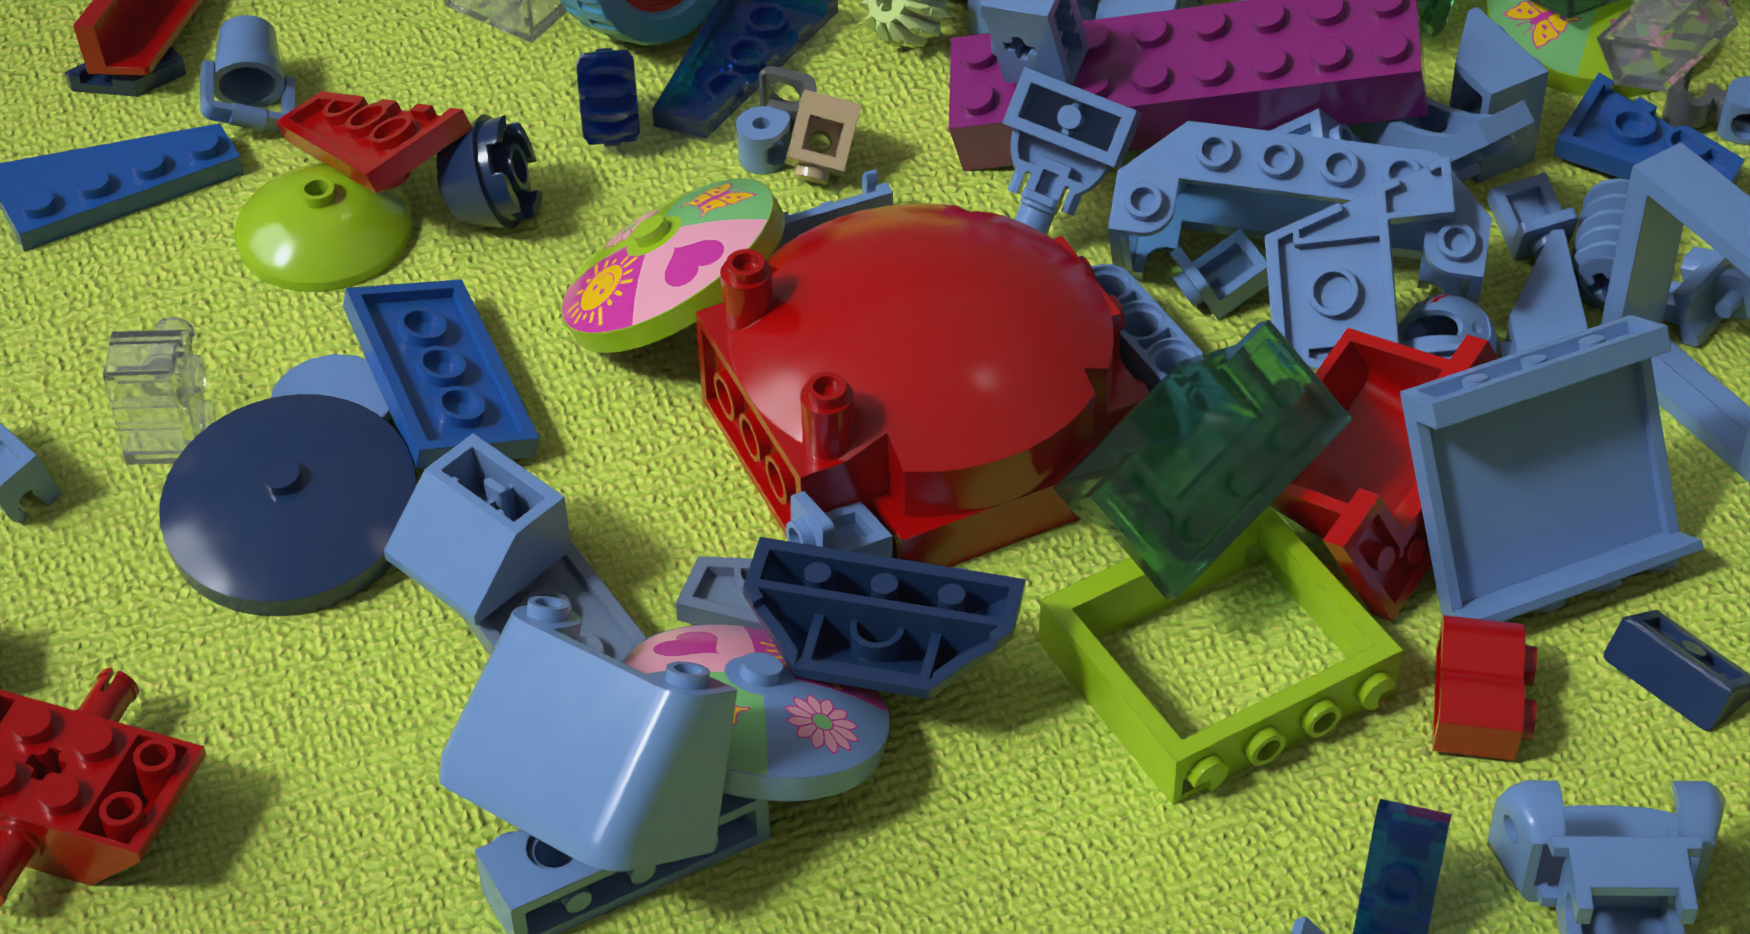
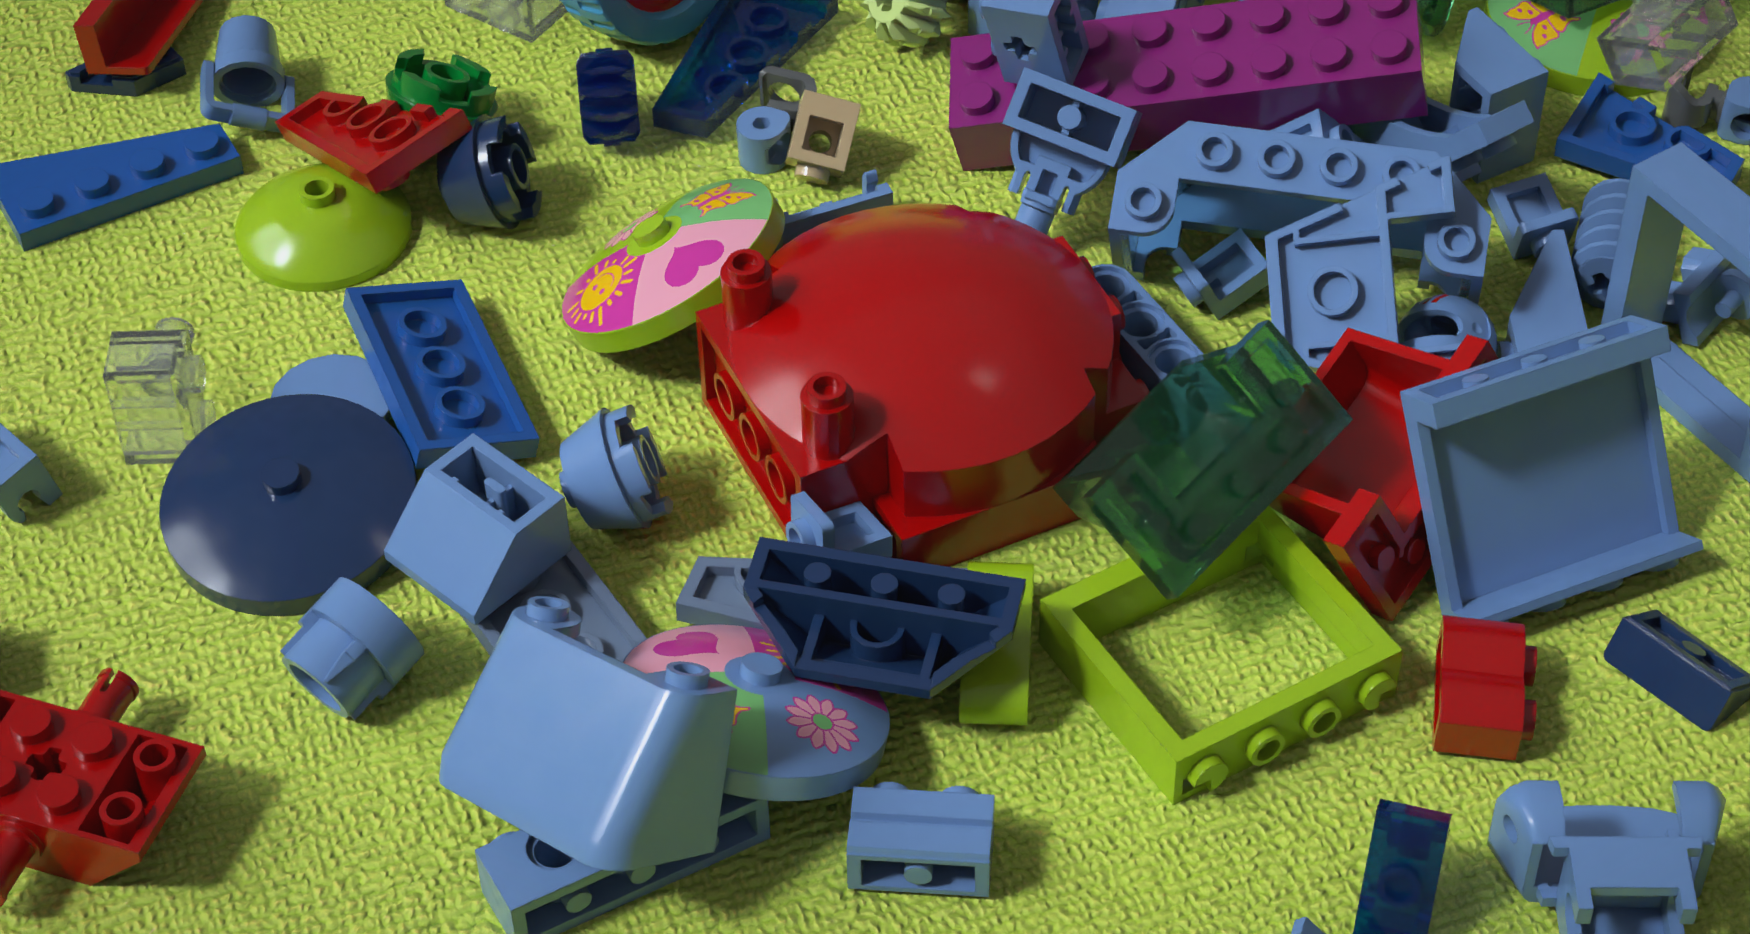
none -> medium blue piece [280,577,424,720]
none -> green cone [385,49,498,122]
none -> medium blue cone [559,405,673,529]
none -> medium blue brick [846,782,995,897]
none -> lime beam [959,561,1034,726]

